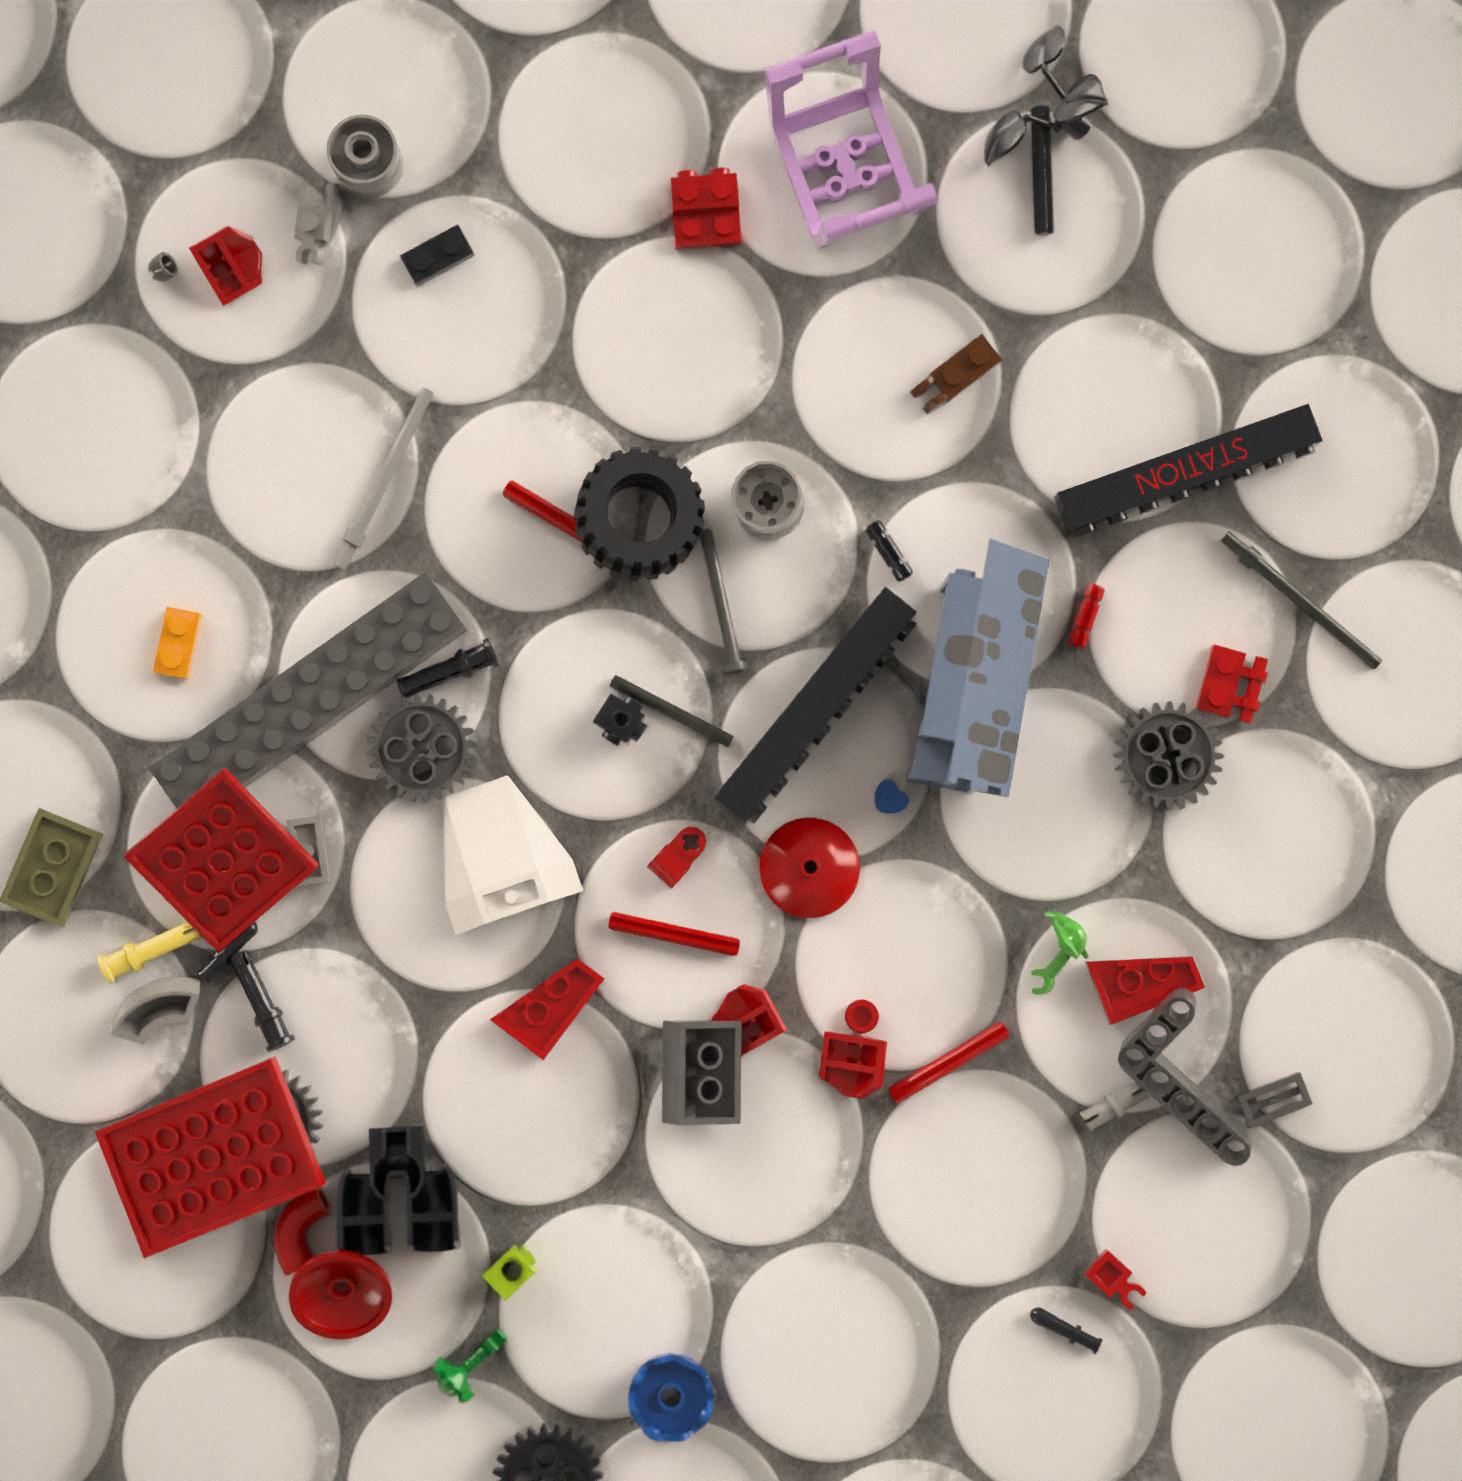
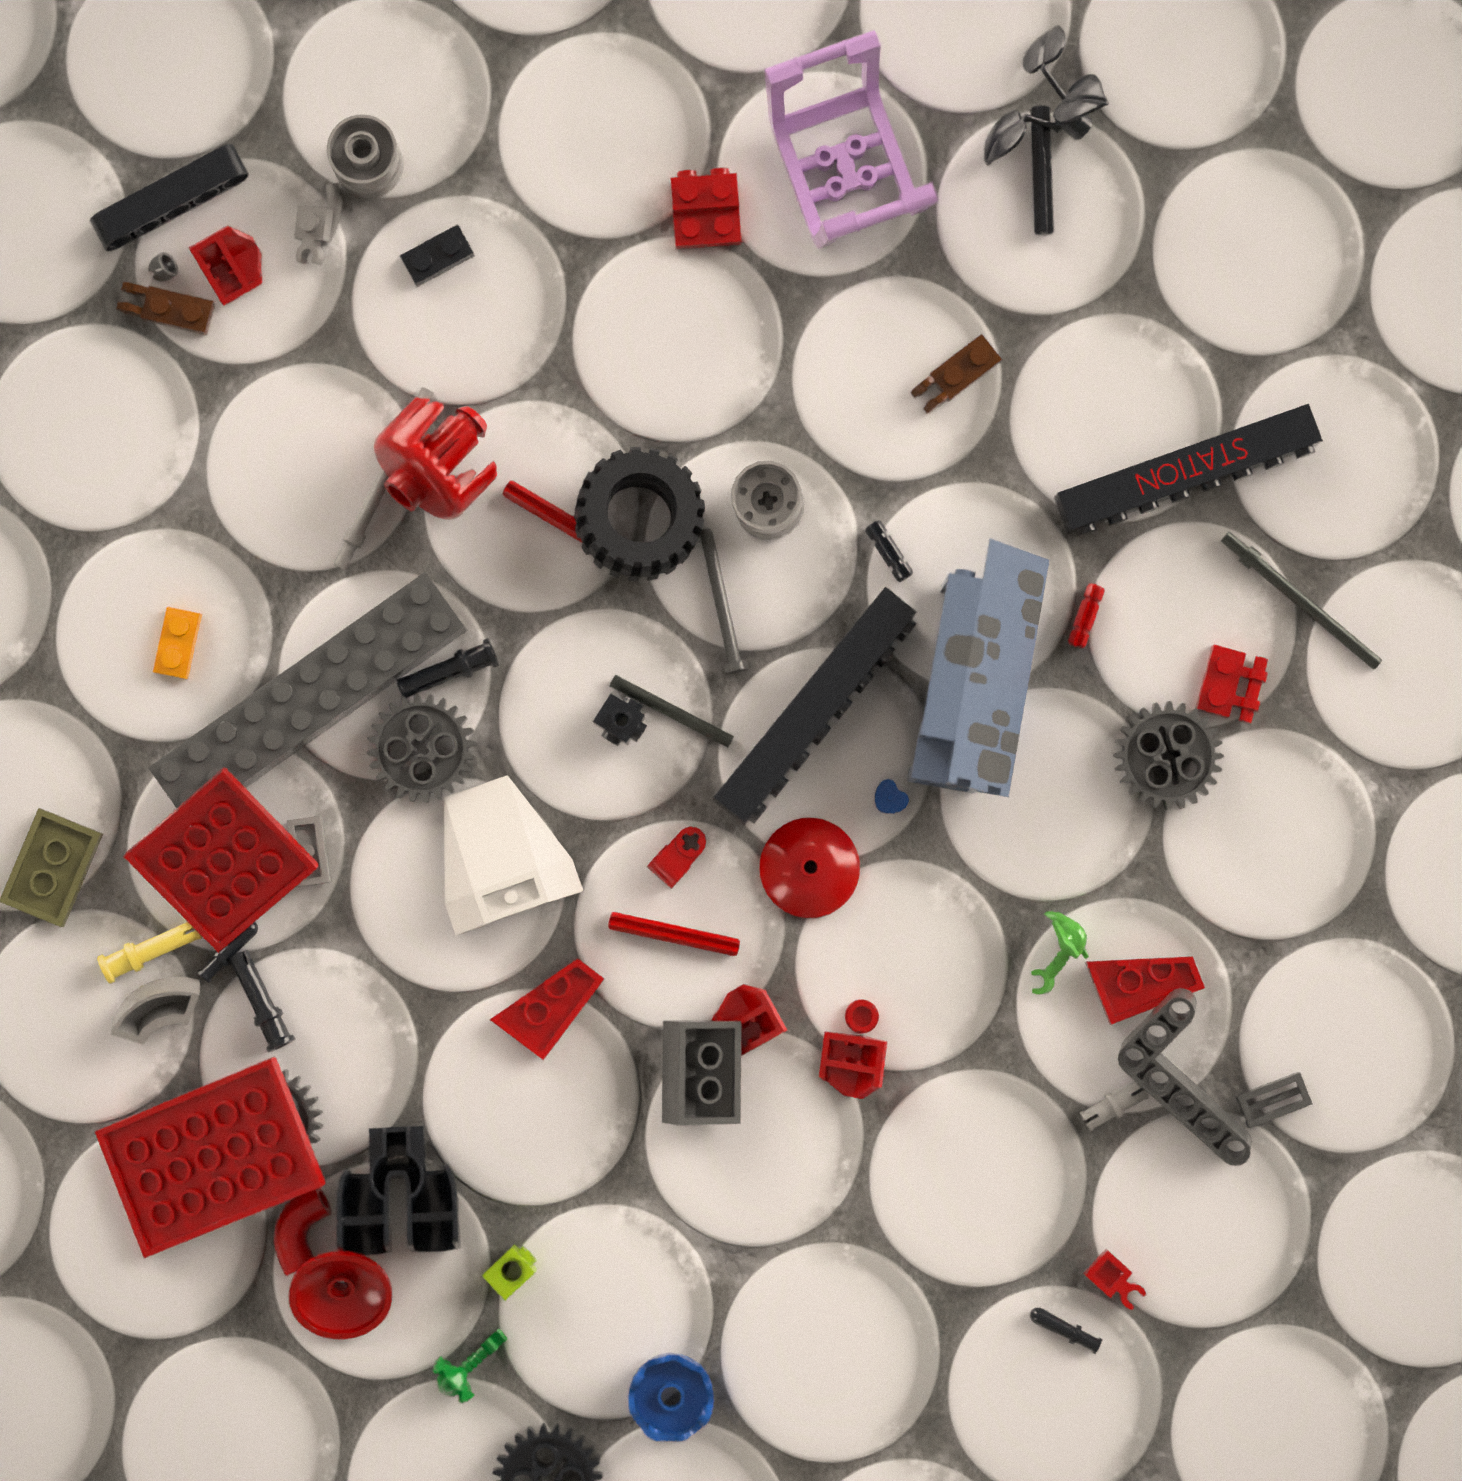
red axle [888,1022,1009,1103] -> none
none -> black beam [90,144,249,251]
none -> reddish brown hinge [116,282,215,335]
none -> red piece [374,398,497,520]

